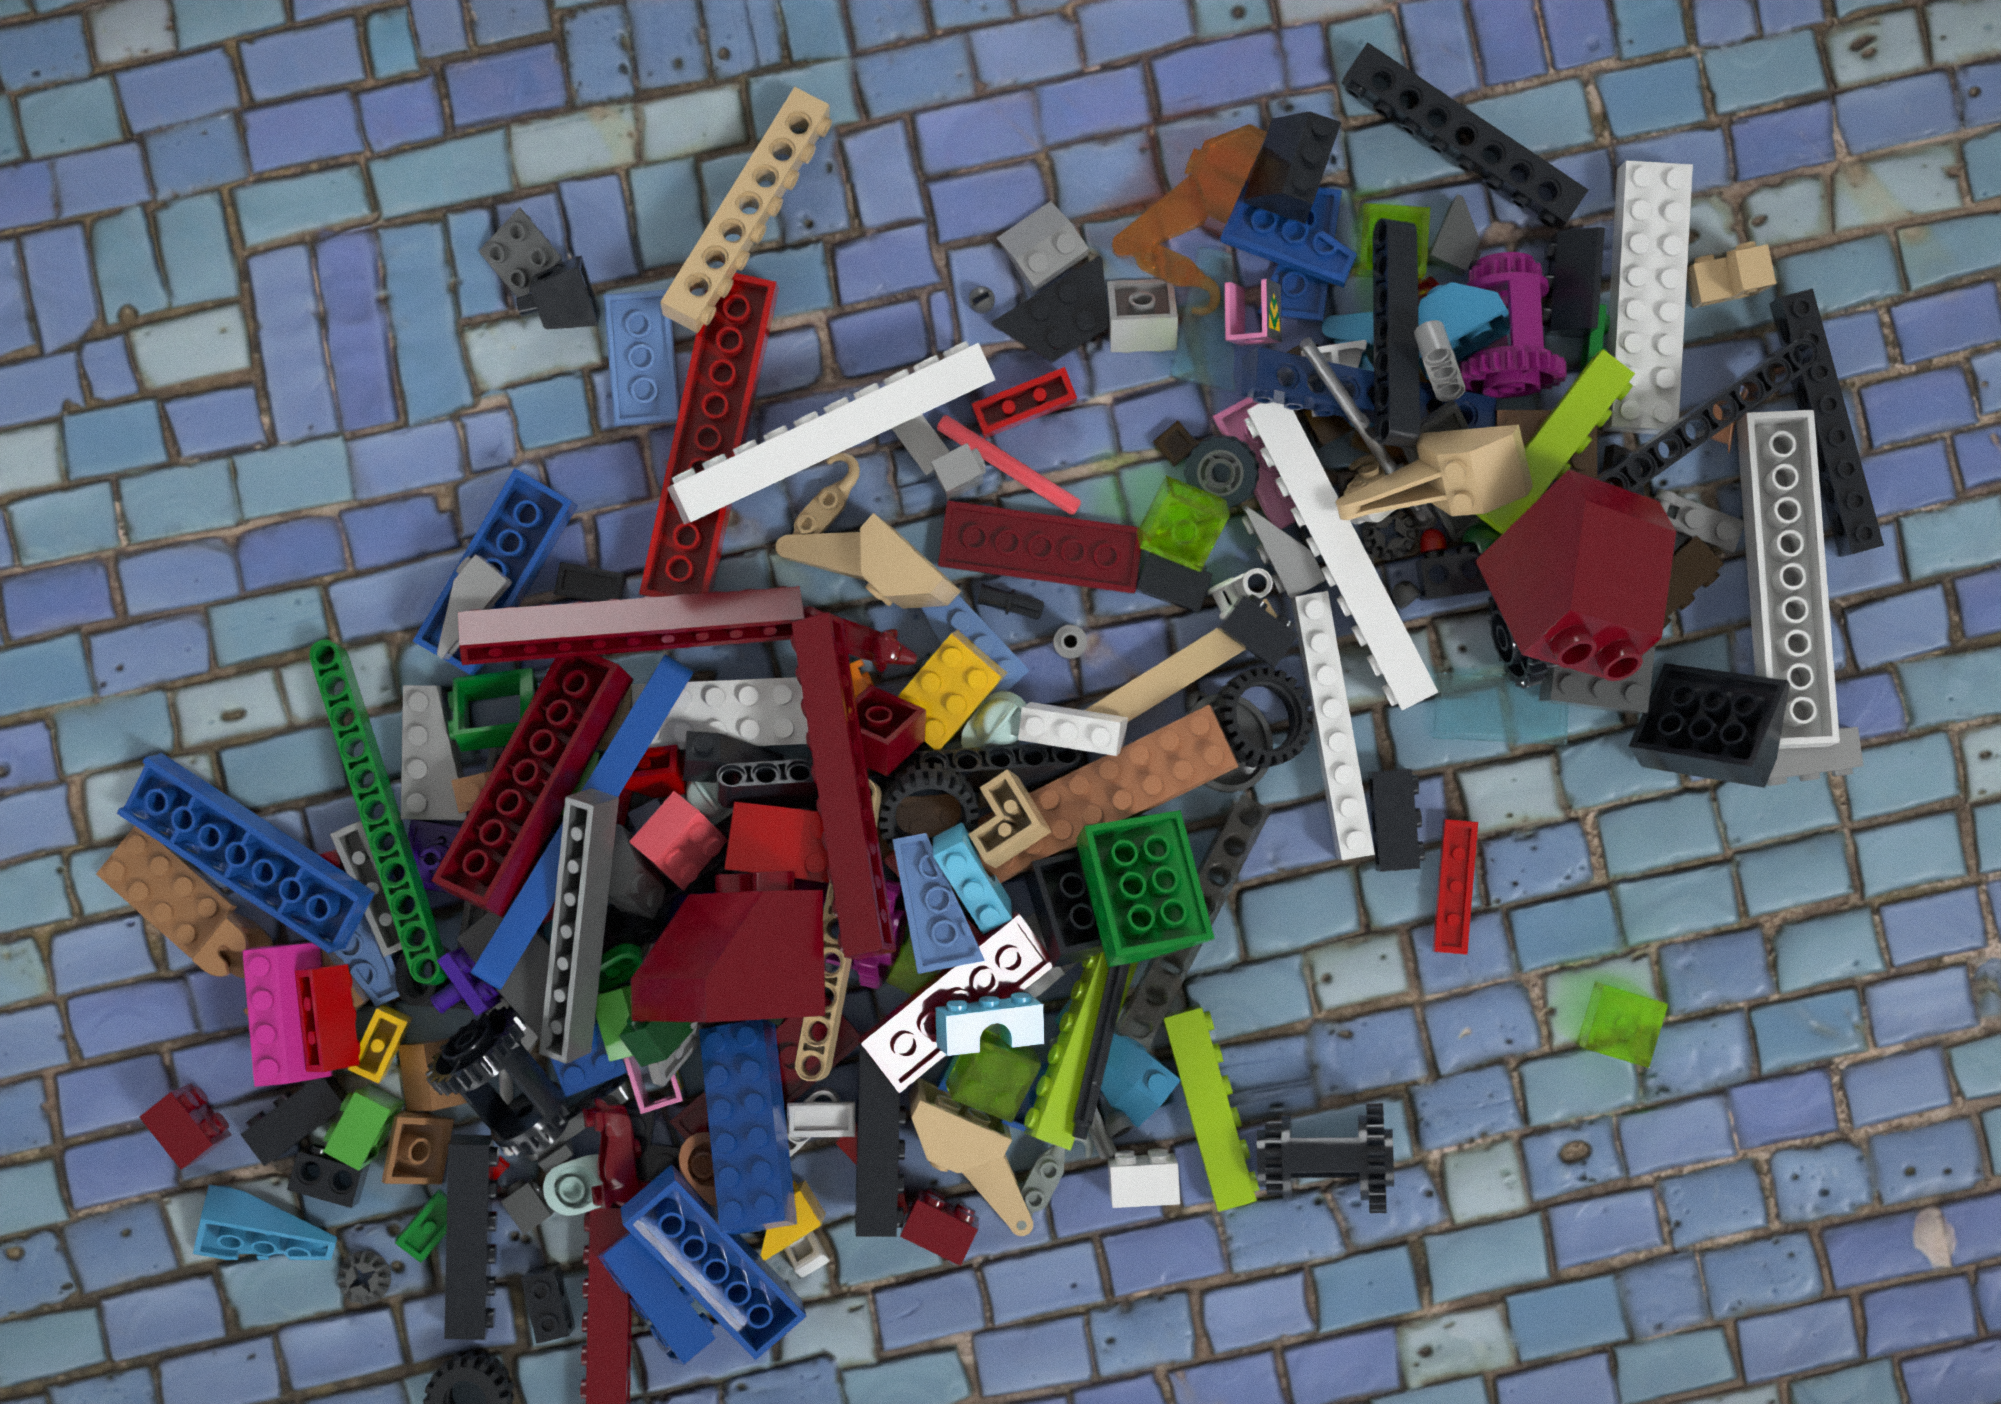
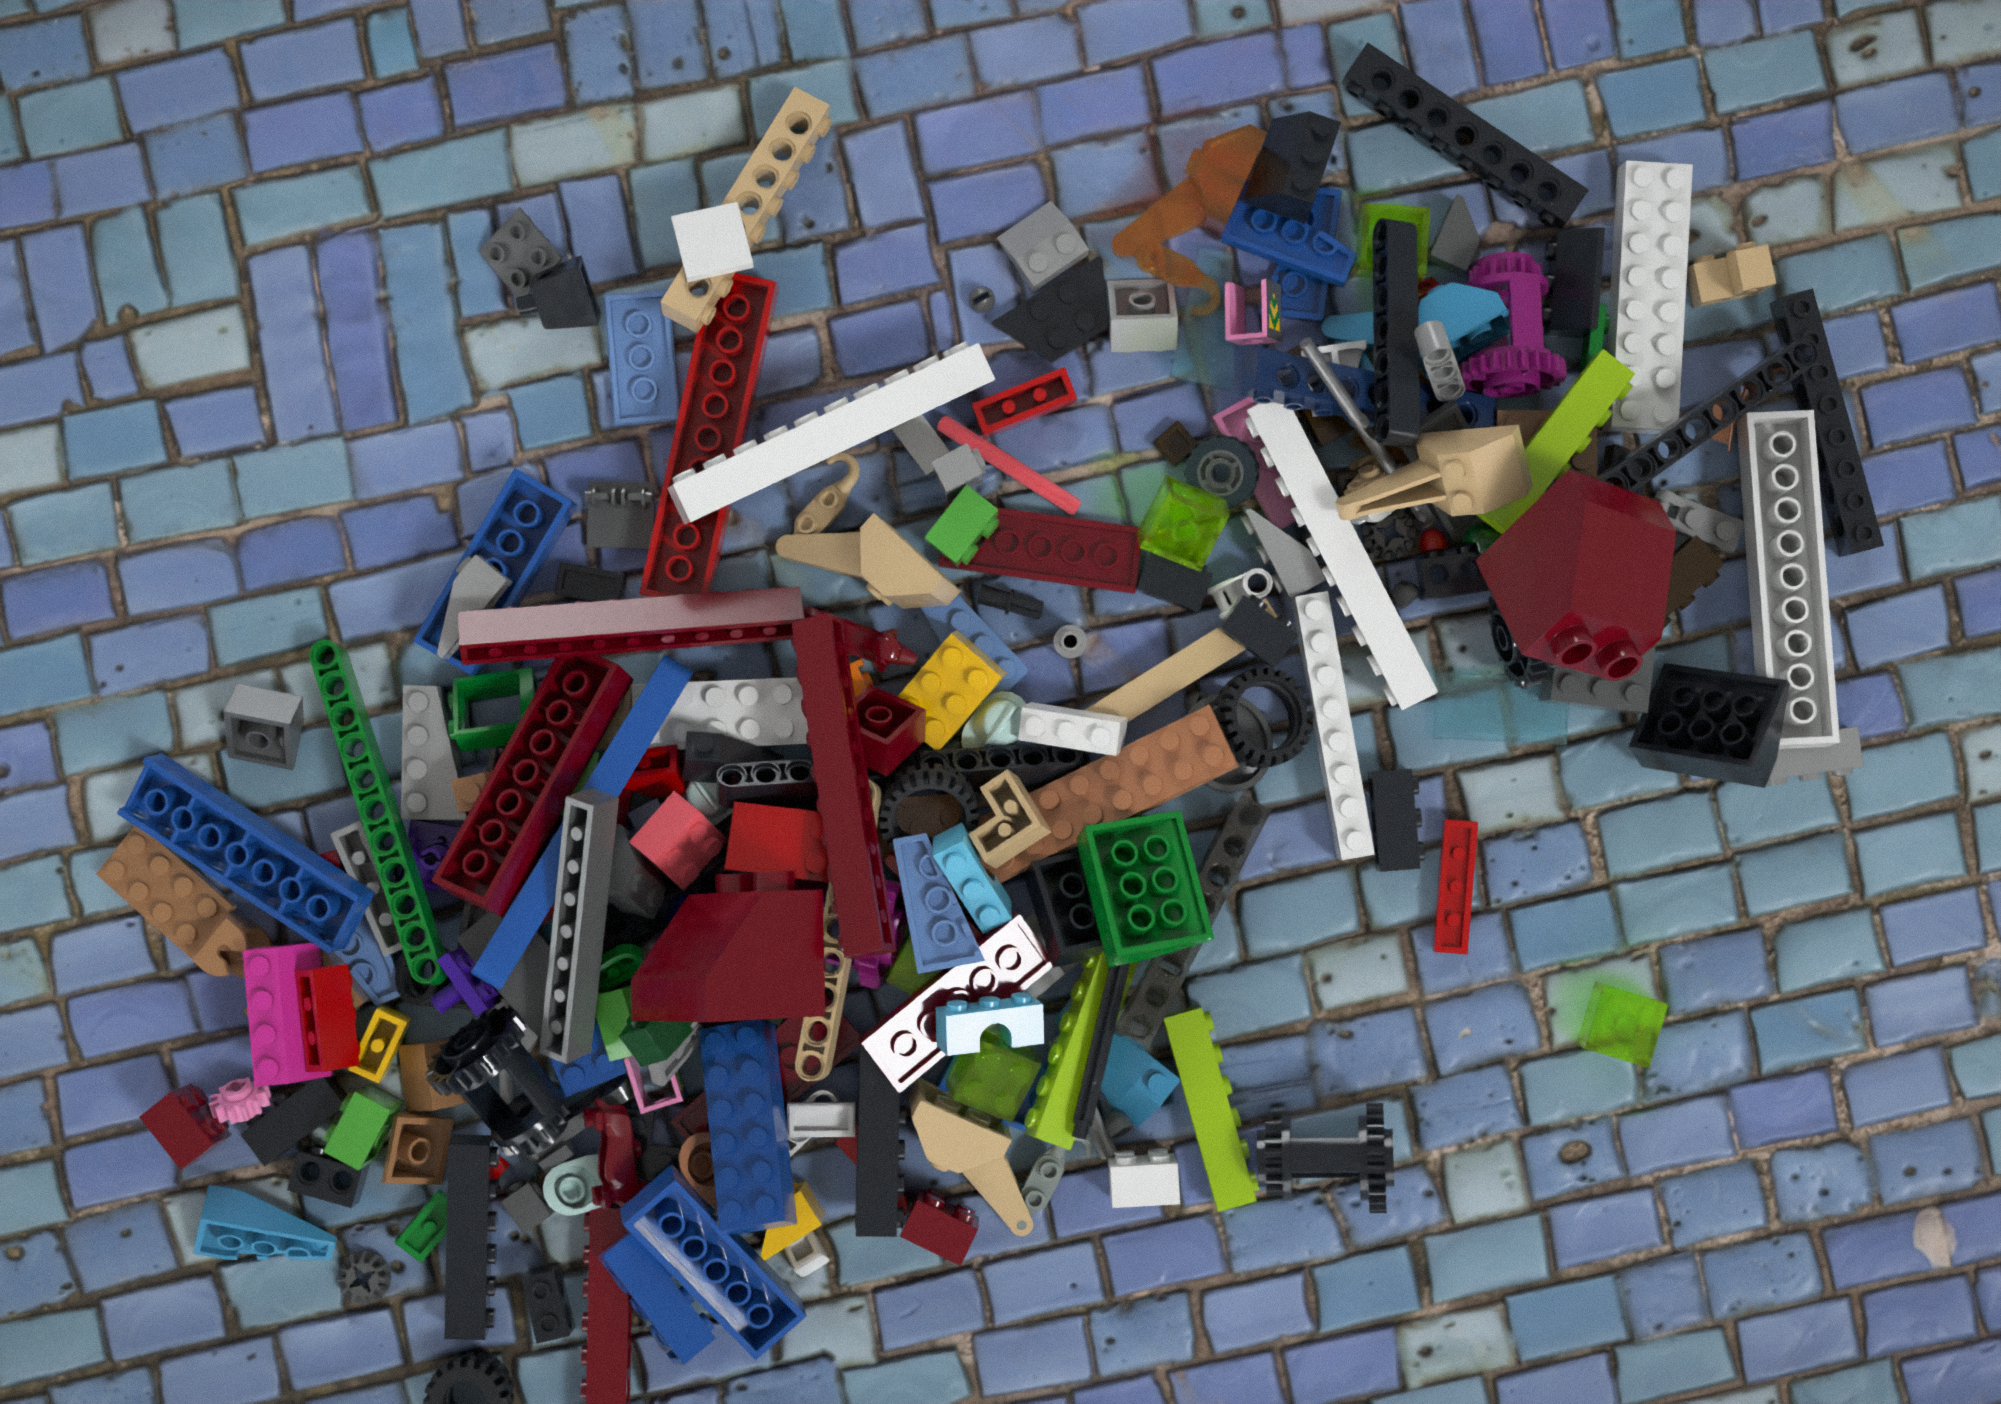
none -> bright pink gear [209,1077,272,1124]
none -> dark grey slope [224,684,304,770]
none -> dark grey hinge [585,481,655,549]
none -> white tile [671,202,754,282]
none -> bright green brick [924,484,999,567]

